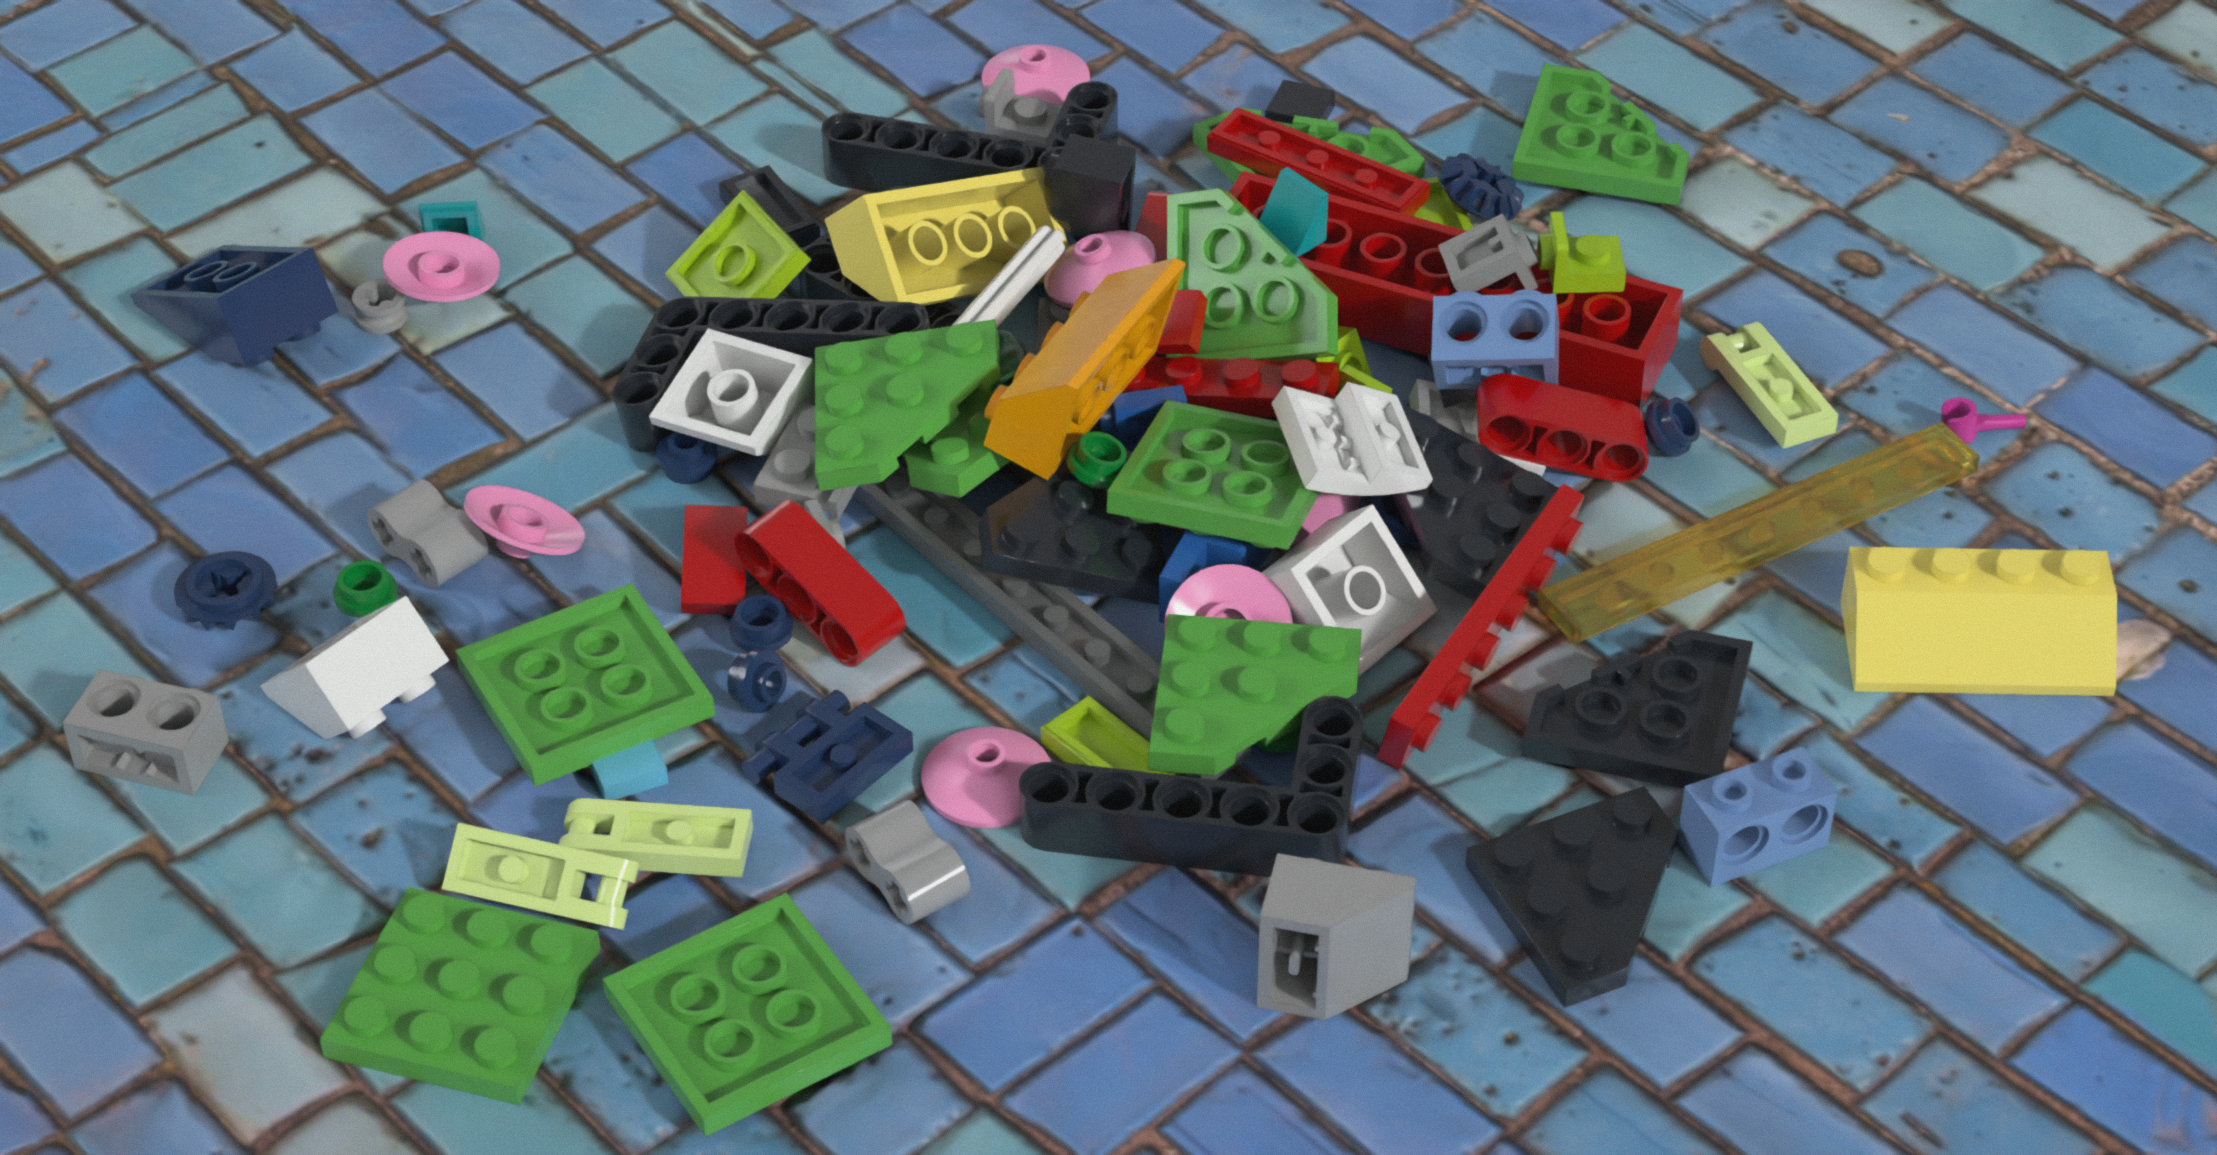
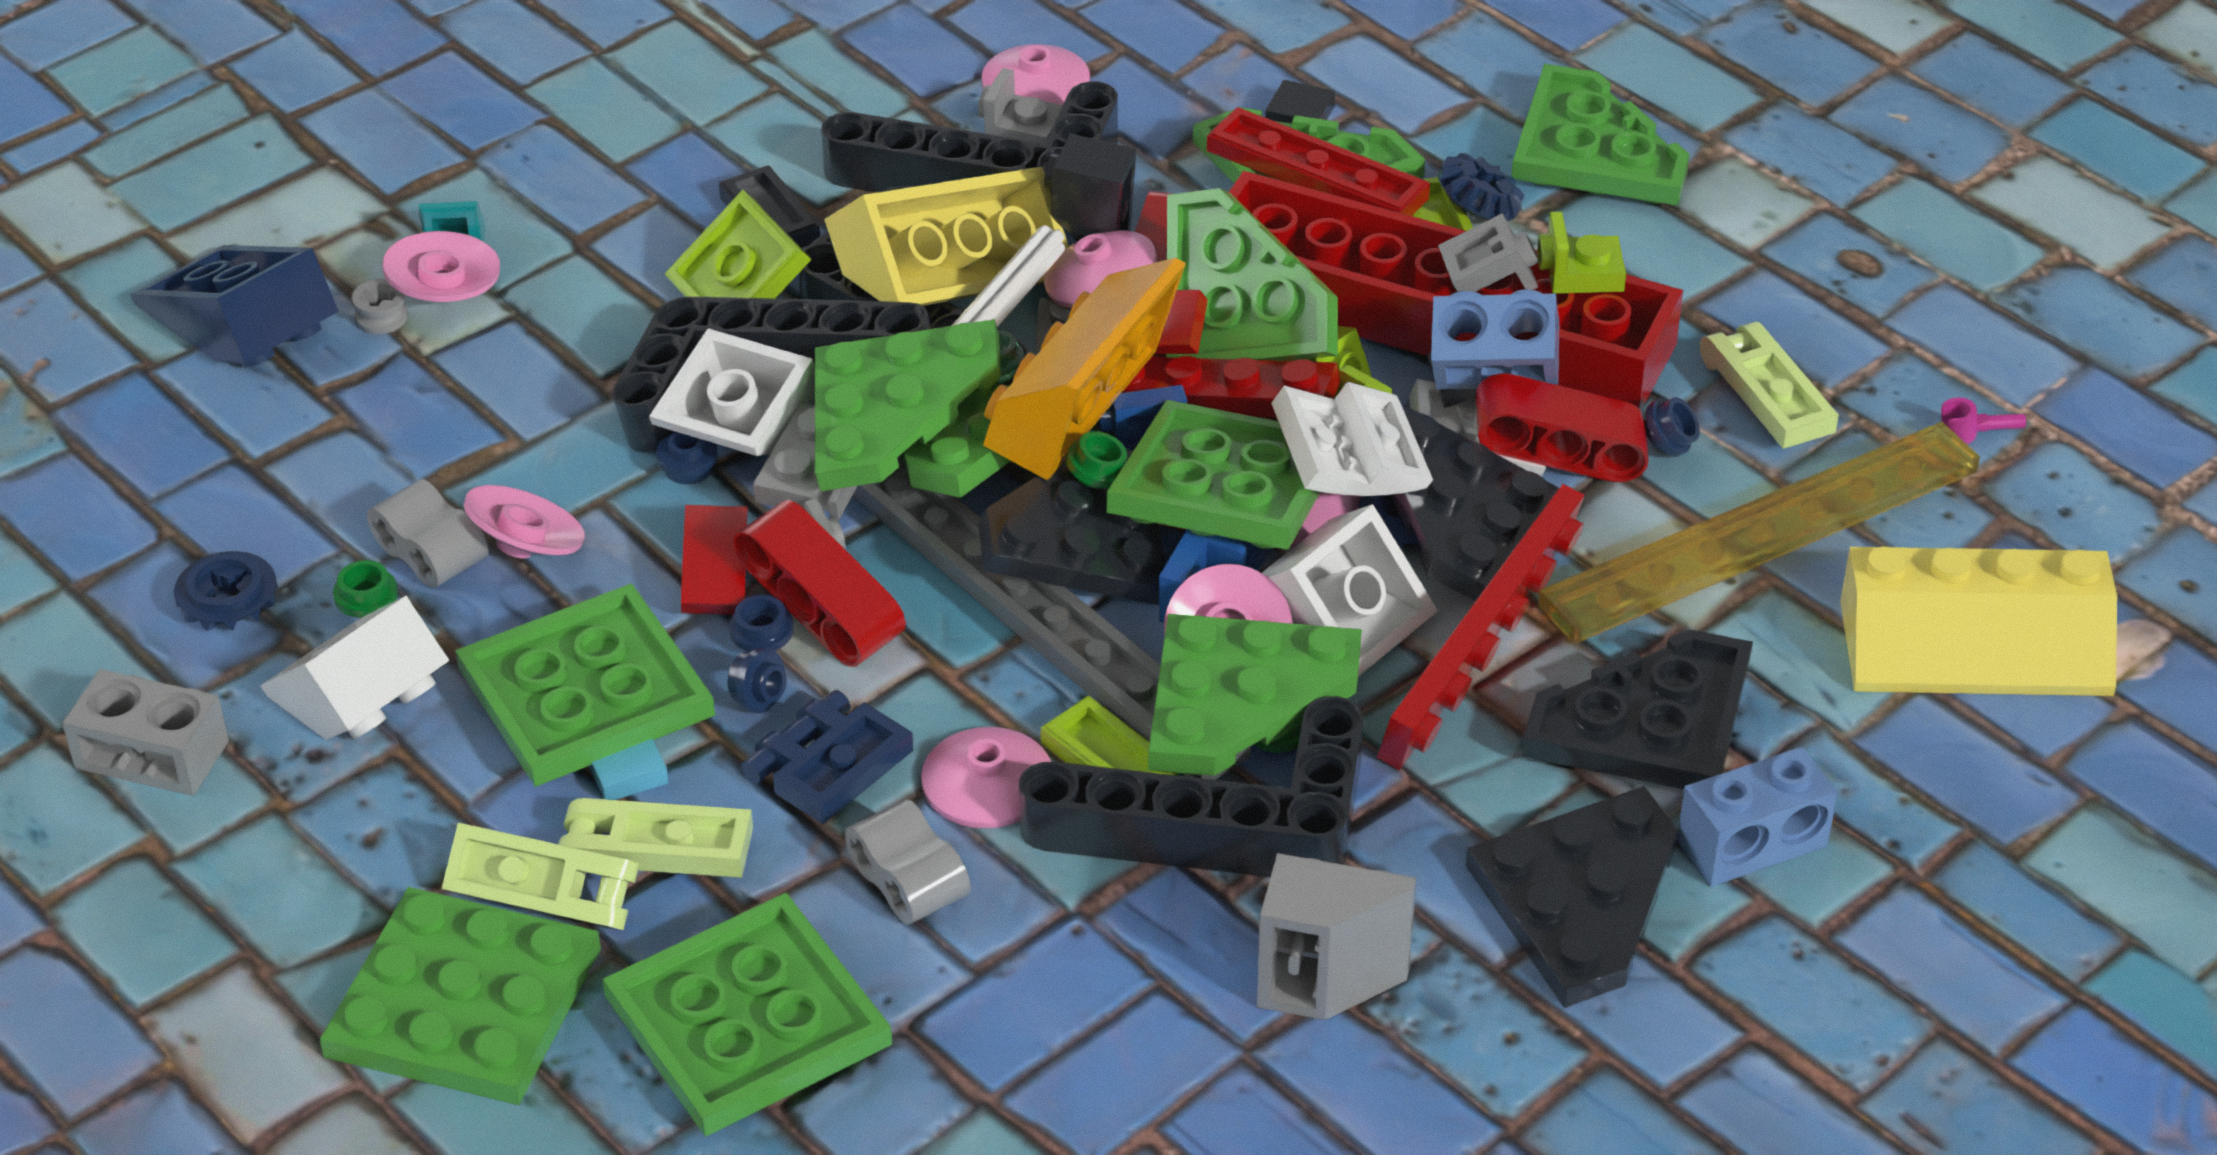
teal slope [1259,167,1328,257] -> none

